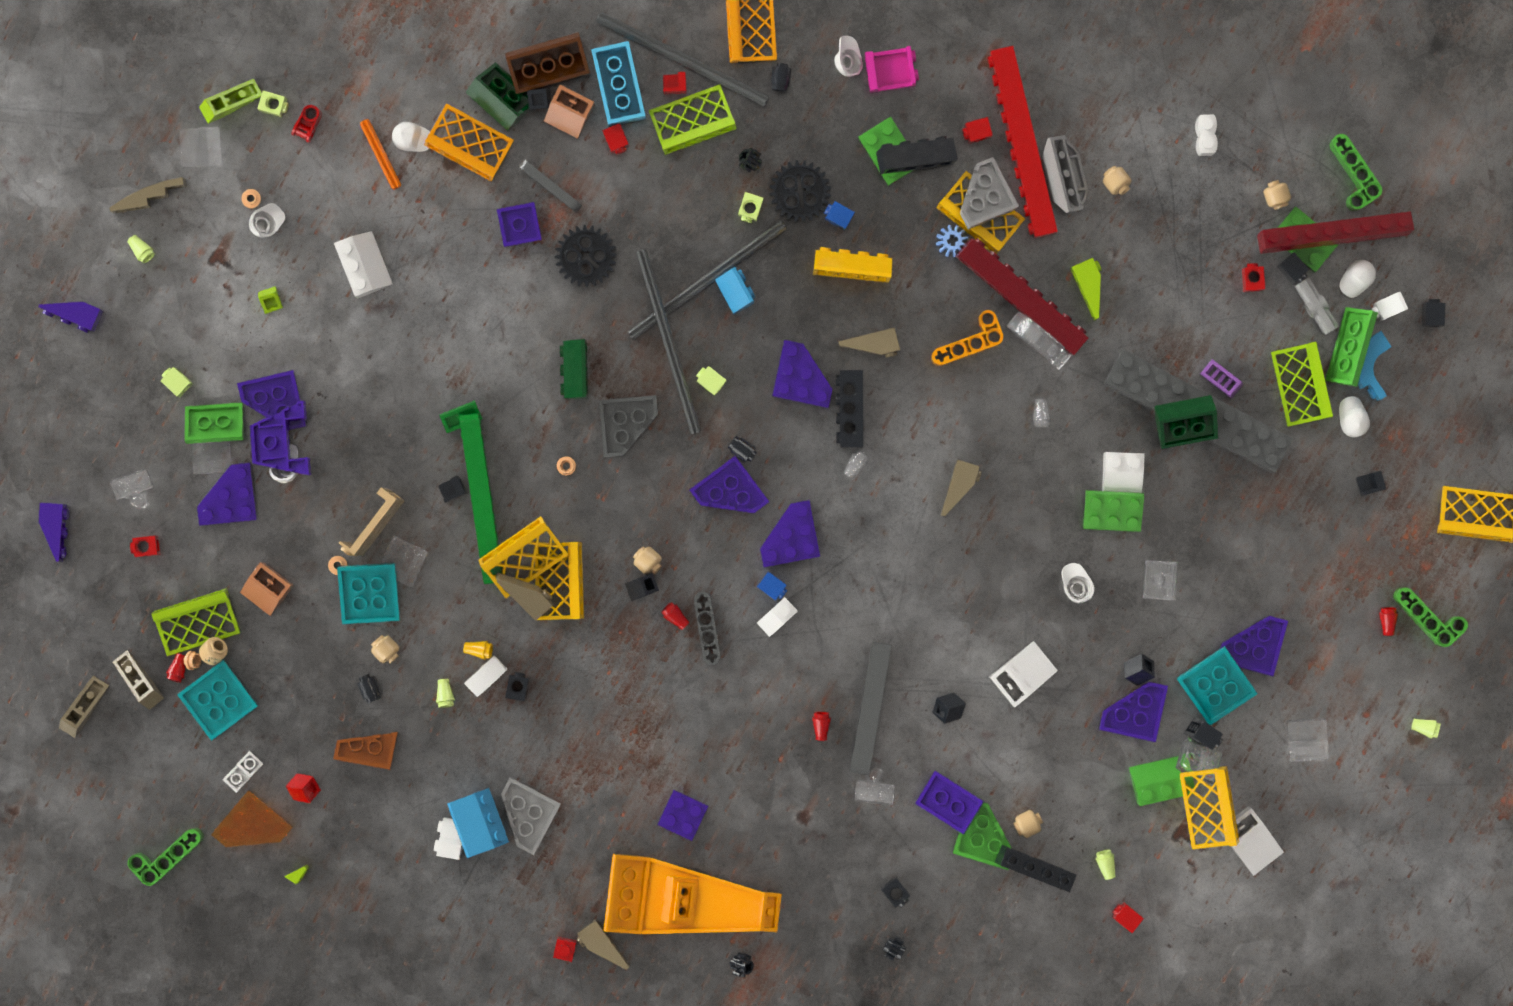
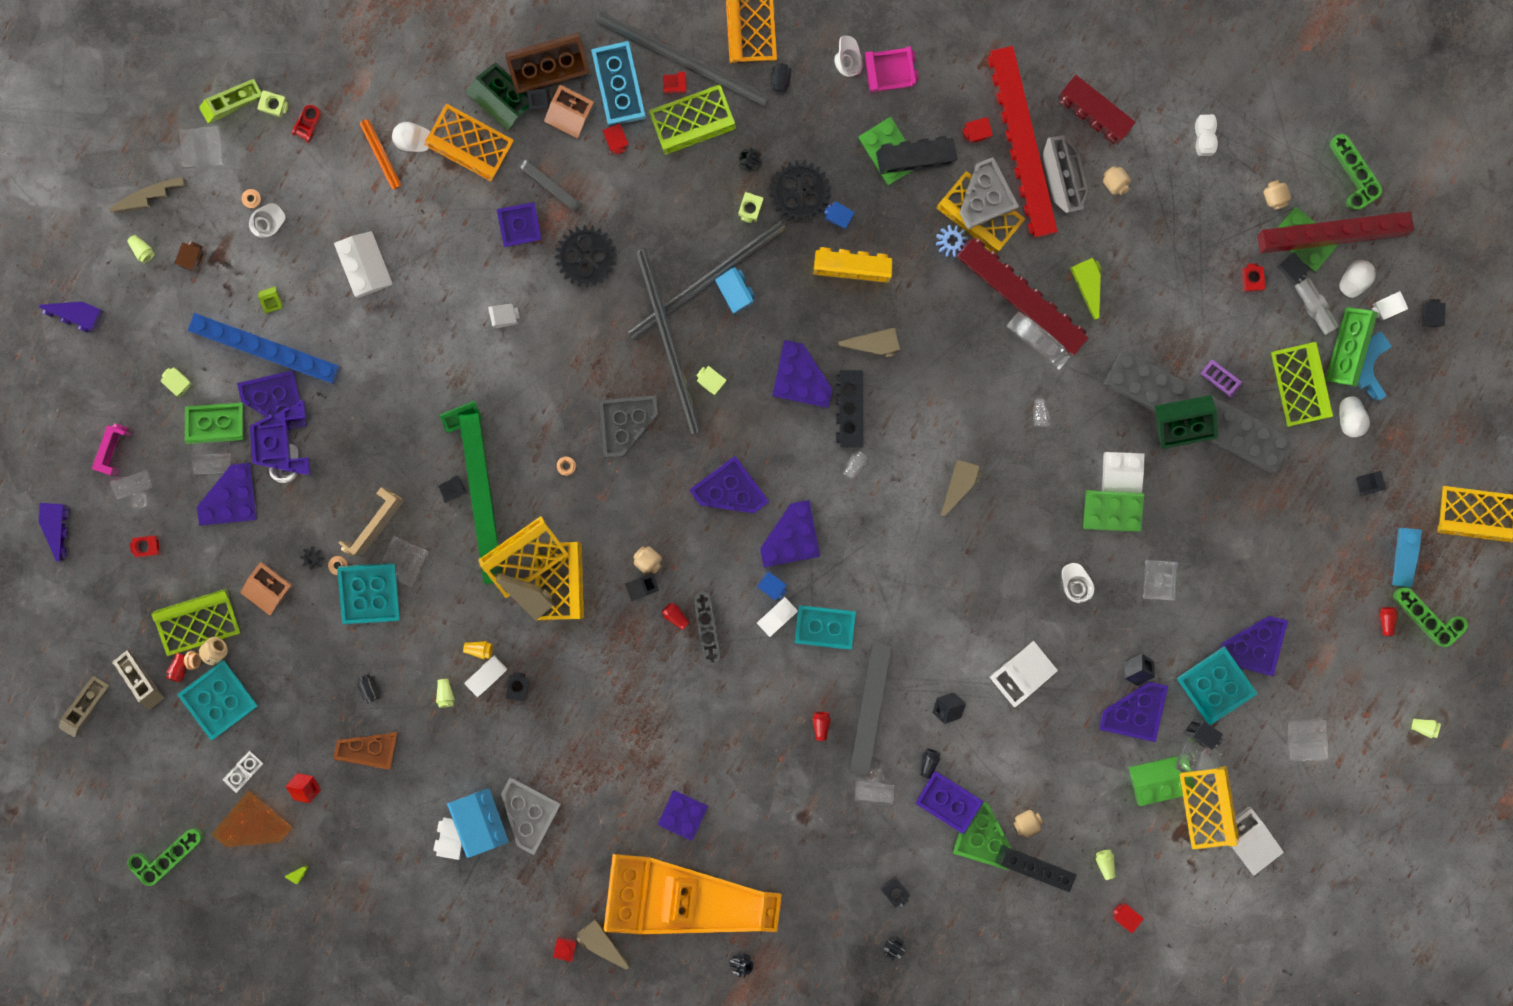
tan head [371,635,399,664] -> none
dark green slope [560,339,588,400] -> none
black brick [728,435,757,462] -> none
light orange beam [931,310,1003,366] -> none
none -> dark pink panel [92,423,132,476]
none -> reddish brown brick [174,241,207,274]
none -> blue brick [188,313,341,385]
none -> black gear [300,546,325,570]
none -> white slope [488,304,520,329]
none -> teal plate [794,605,856,650]
none -> black cone [920,748,941,779]
none -> dark red piece [1058,74,1136,145]
none -> dark azure slope [1392,528,1422,587]

